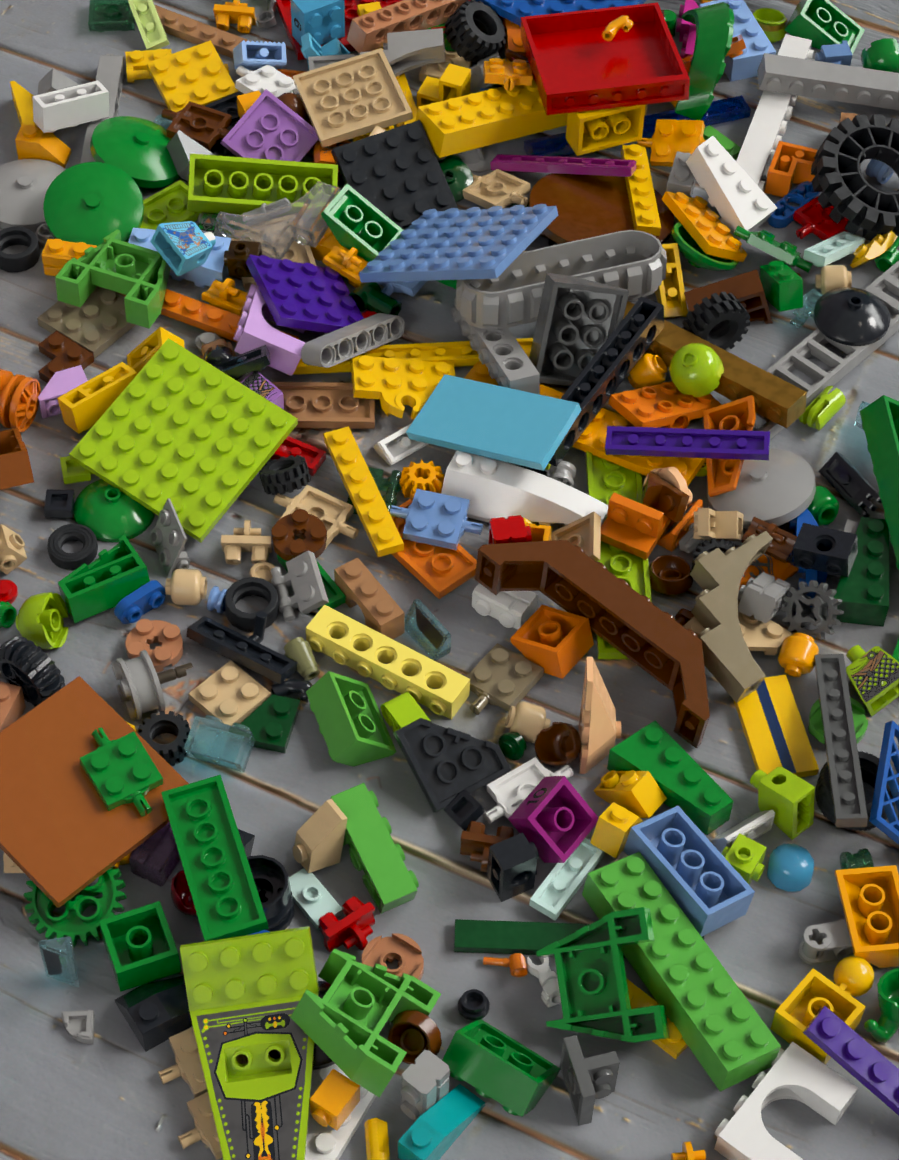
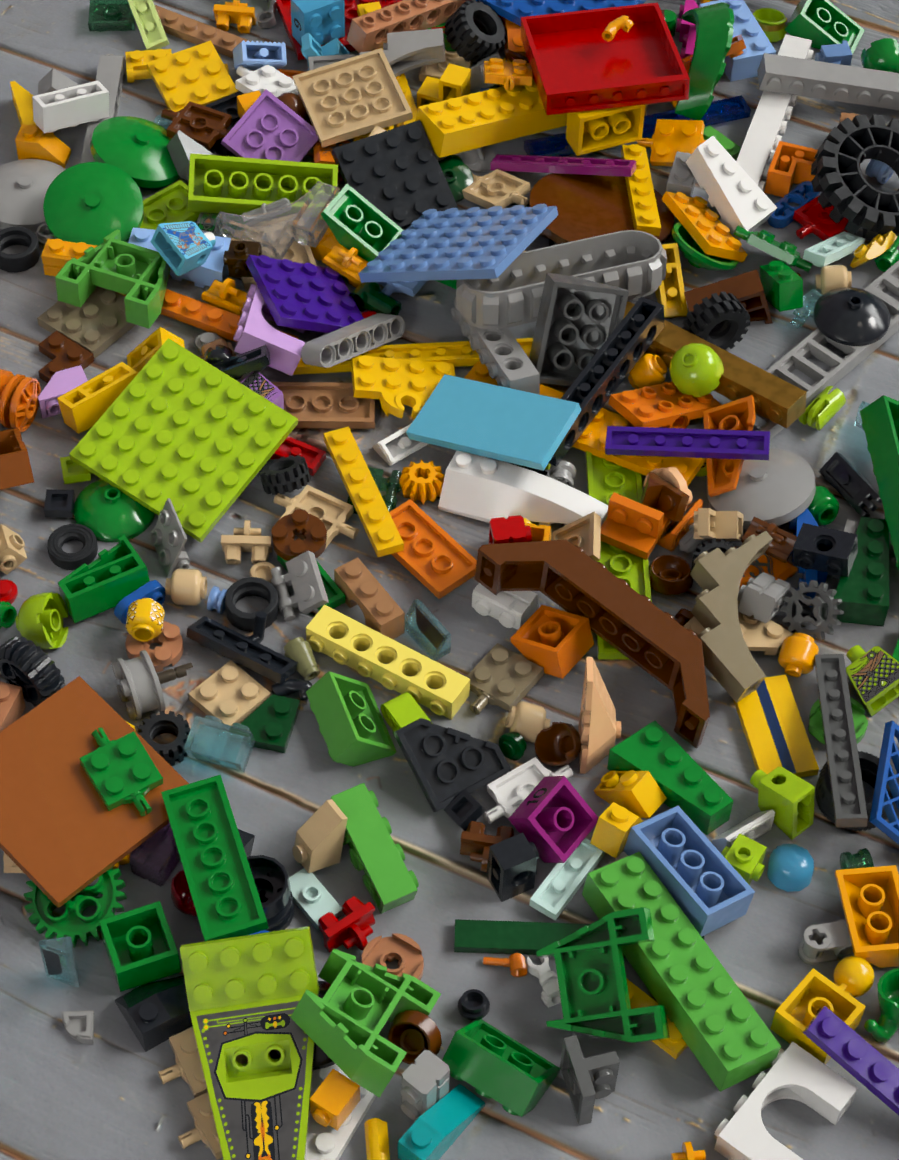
medium blue plate [390,489,483,550] -> none
none -> yellow head [125,598,165,642]

